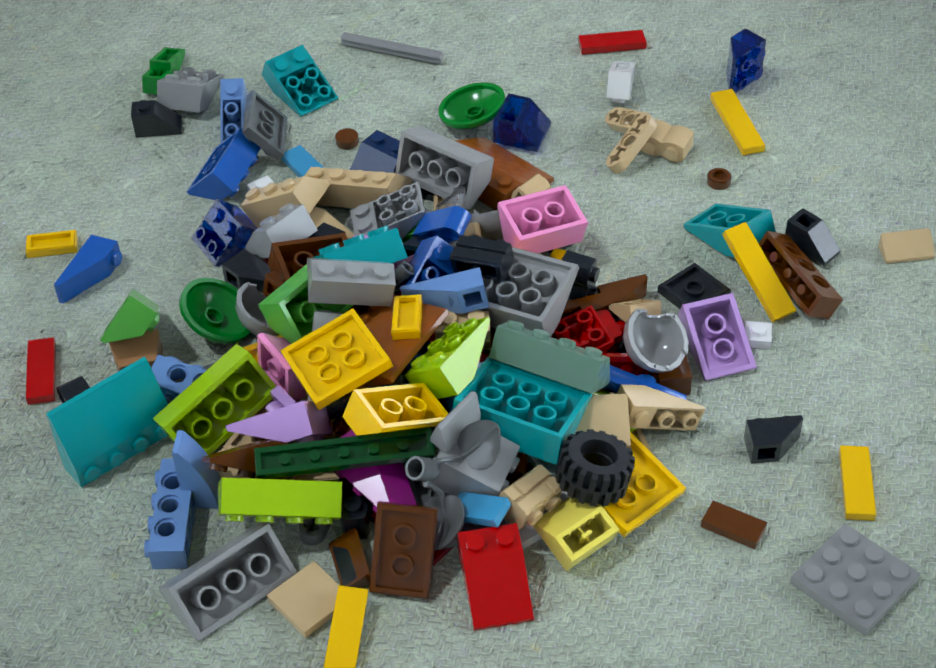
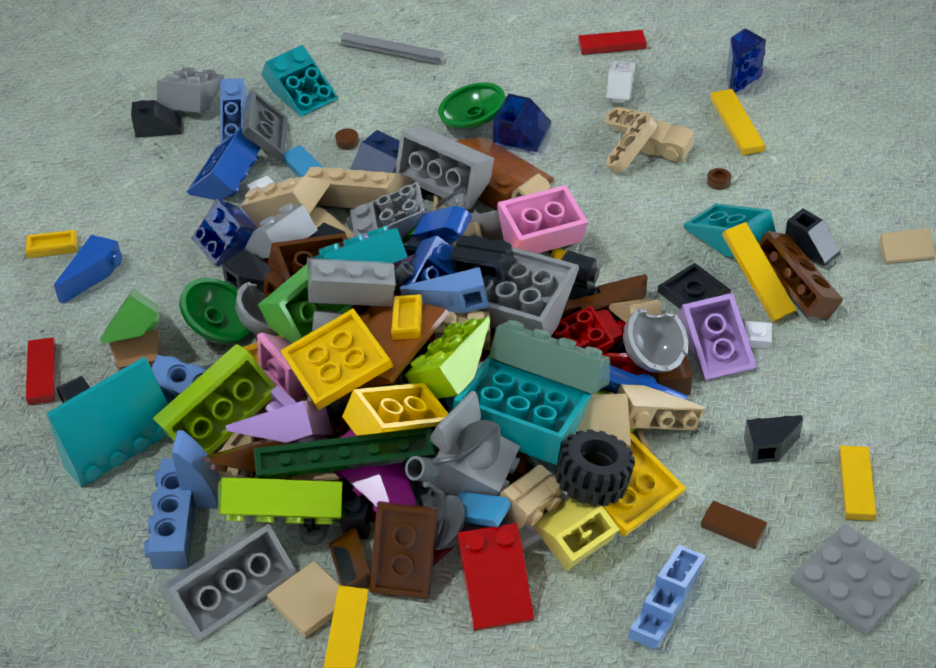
green slope [142,47,185,95] -> none
none -> medium blue slope [628,545,706,650]

